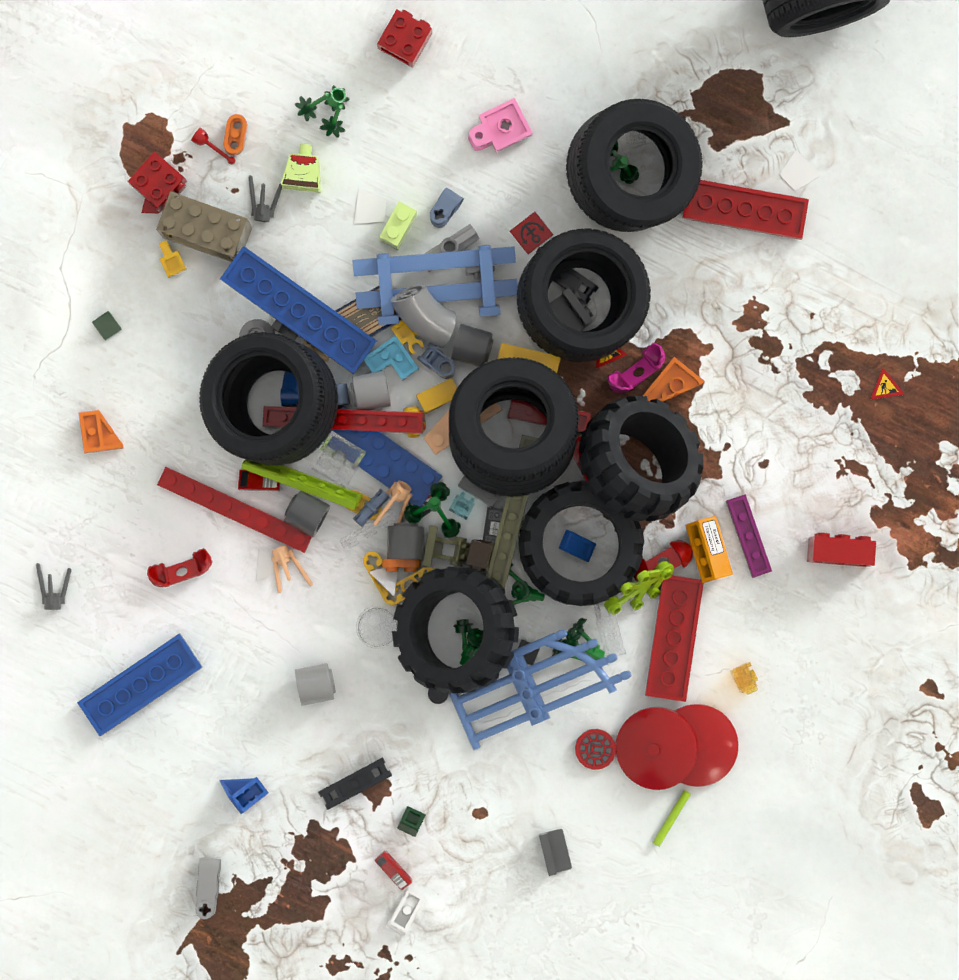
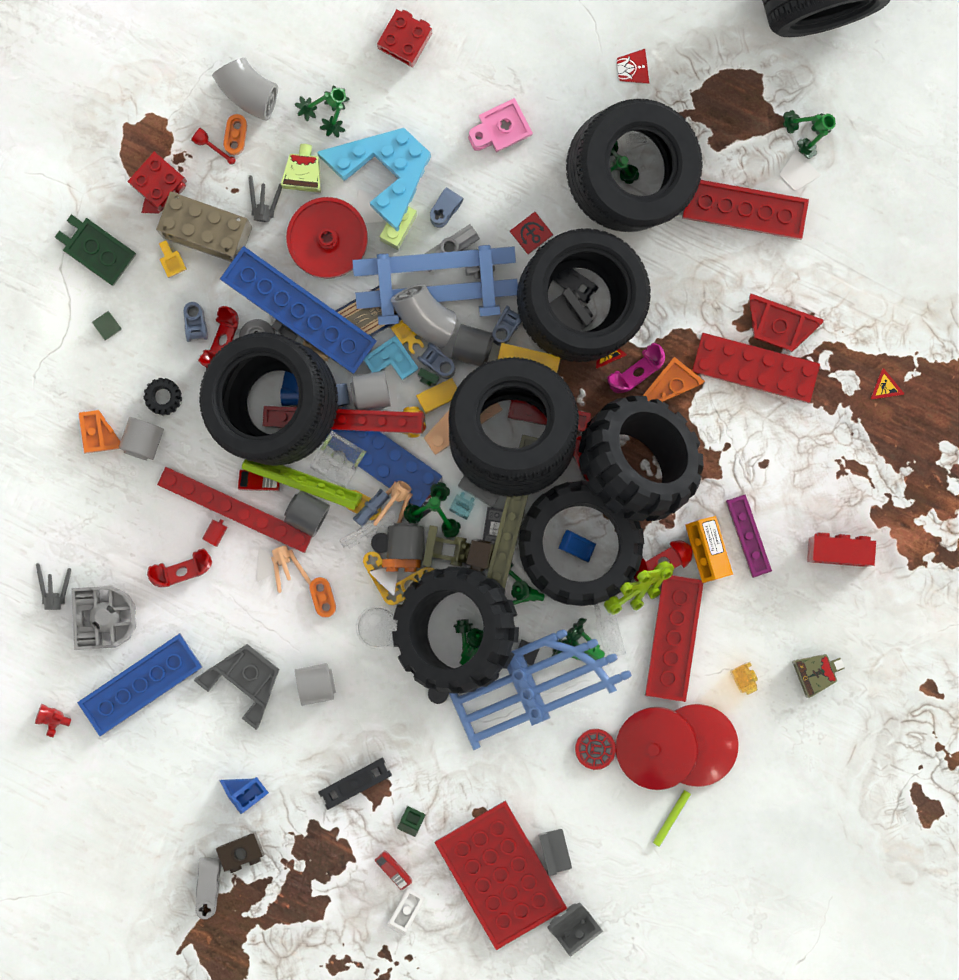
none -> red piece [34,704,71,738]
none -> dark green tile [55,214,136,286]
none -> light grey connector [71,586,136,650]
none -> light grey piece [119,417,164,461]
none -> black tyre [143,378,182,416]
none -> sand blue piece [183,302,208,342]
none -> dark grey wing [194,644,280,730]
none -> red piece [198,306,239,368]
none -> red piece [202,519,228,547]
none -> light grey brick [212,58,278,121]
none -> dark brown brick [216,832,265,873]
none -> red dish [286,197,368,279]
none -> orange plate [310,577,336,617]
none -> medium azure wing [317,128,431,232]
none -> black tile [371,533,387,553]
none -> dark green plate [417,368,440,387]
none -> red plate [434,800,567,950]
none -> sand blue piece [492,305,521,346]
none -> dark grey bracket [547,903,603,957]
none -> red sticker [617,49,650,84]
none -> red plate [692,333,820,403]
none -> red wing [749,294,824,352]
none -> plant [783,110,836,159]
none -> torso [792,654,845,698]

